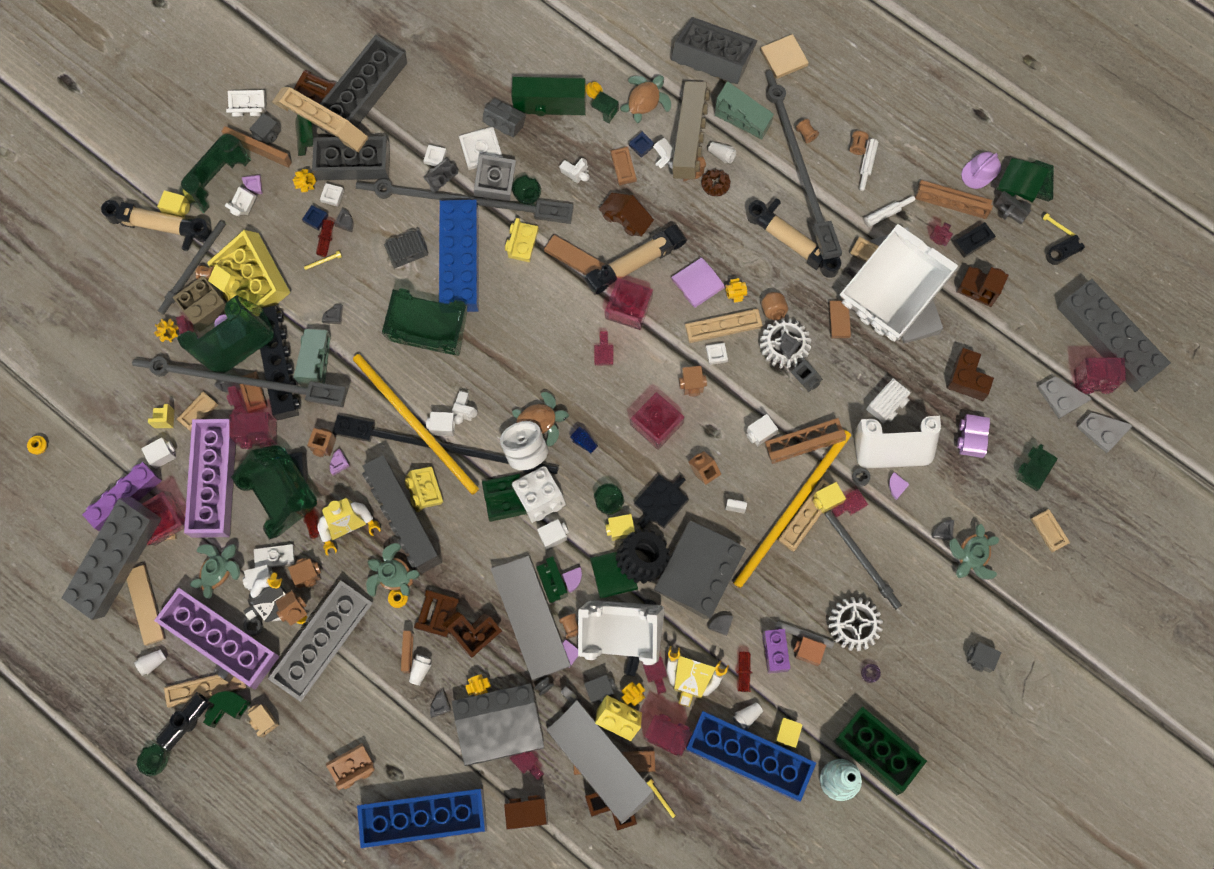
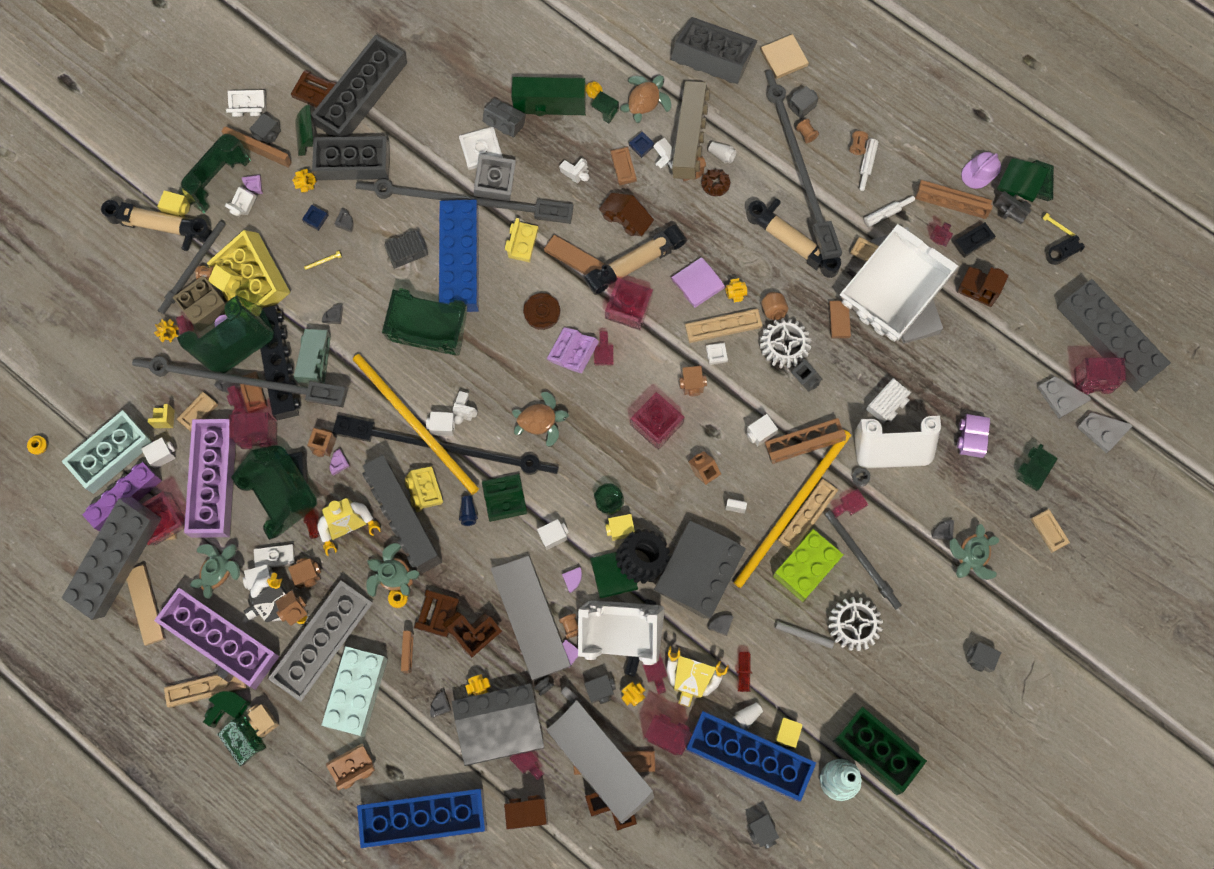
white cone [134,649,166,676] -> none
clear green hair [136,743,168,777] -> none
black piece [156,692,210,751] -> none
dark grey bush [243,617,263,636] -> none
tan slope [272,87,368,152] -> none
clear red axle [316,219,334,257] -> none
white plate [320,183,344,207] -> none
white cone [409,654,432,686] -> none
white plate [423,145,447,166] -> none
flat silver hips [424,159,458,193] -> none
white wheel [500,421,548,470] -> none
clear green hair [512,175,542,205] -> none
white bracket [512,466,566,523] -> none
dark green bracket [536,556,568,603] -> none
clear blue cone [570,426,598,454] -> none
light yellow brick [595,695,642,741] -> none
black plate [634,475,689,529] -> none
light yellow piece [647,779,676,818] -> none
sand green wedge [715,81,774,140] -> none
medium lavender brick [763,629,790,674] -> none
flat silver tile [781,333,800,359] -> none
nougat brick [793,637,826,666] -> none
light yellow brick [813,482,846,513] -> none
clear purple bush [861,664,881,683] -> none
lavender tile [889,473,909,500] -> none
reddish brown brick [947,348,994,401] -> none
none -> light aqua brick [62,410,152,494]
none -> clear green bracket [217,716,266,767]
none -> light aqua brick [321,646,388,737]
none -> dark blue cone [459,496,478,526]
none -> reddish brown tile [523,293,561,330]
none -> lavender slope [547,327,599,374]
none -> dark grey brick [748,815,779,849]
none -> lime brick [773,529,844,602]
none -> dark grey brick [789,86,818,119]

